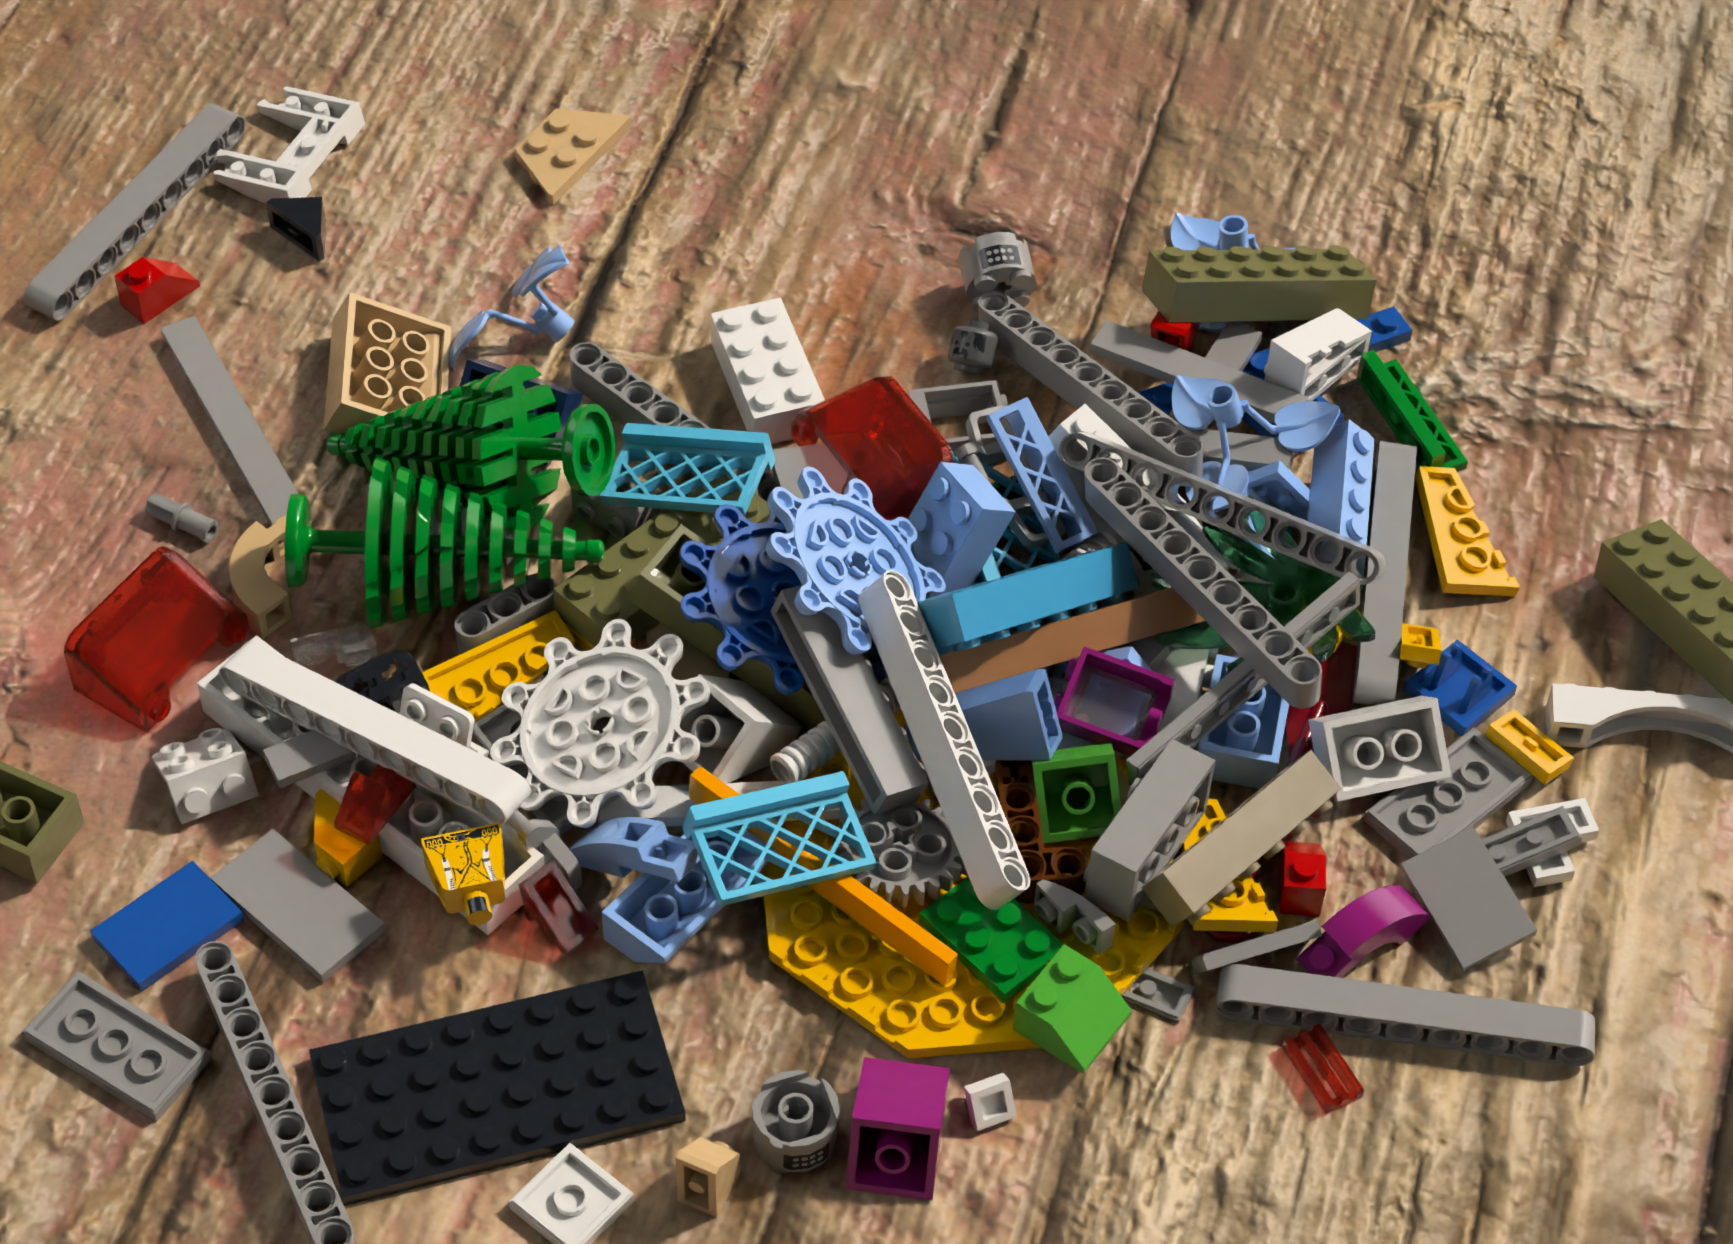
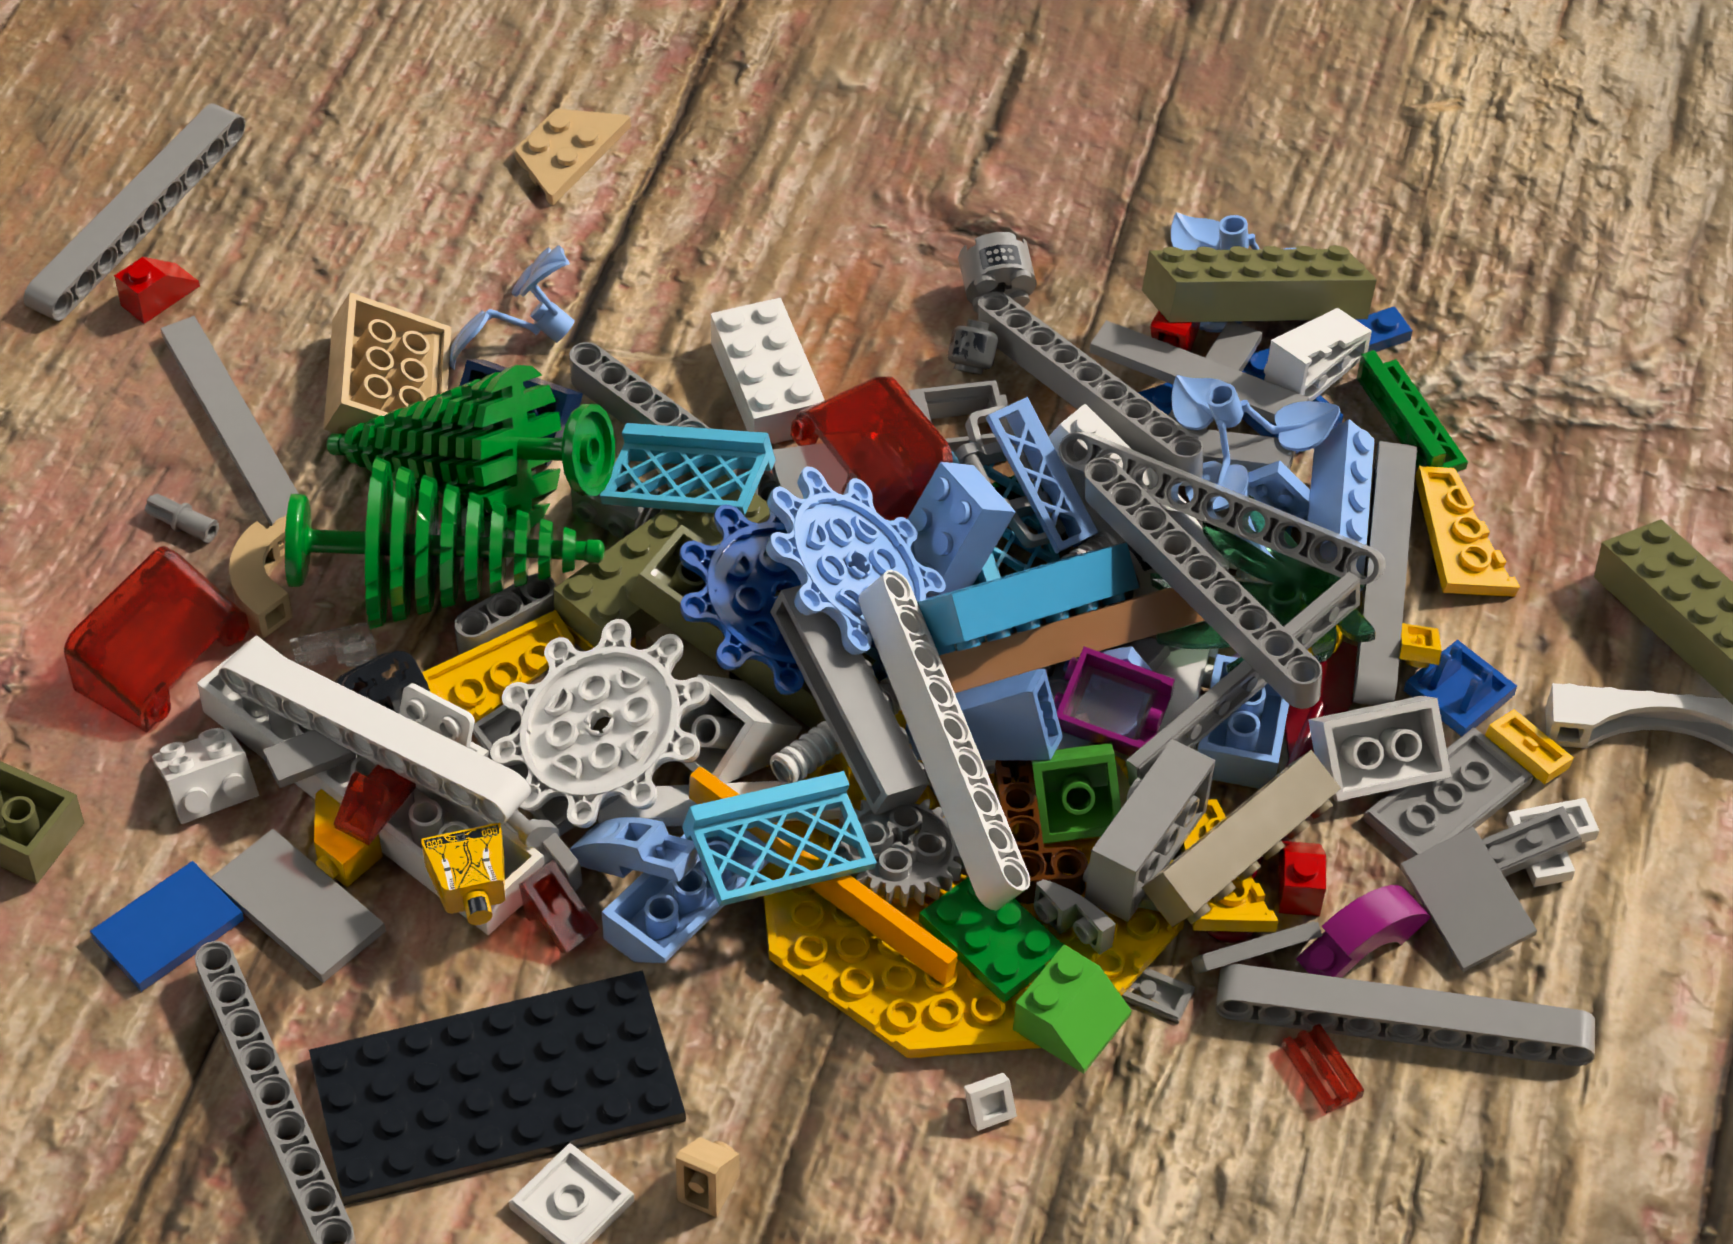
light grey tile [21,971,212,1122] -> none
white wedge [213,86,365,204] -> none
black slope [266,197,326,262] -> none
light grey brick [752,1070,840,1174] -> none
magenta slope [846,1057,950,1201] -> none

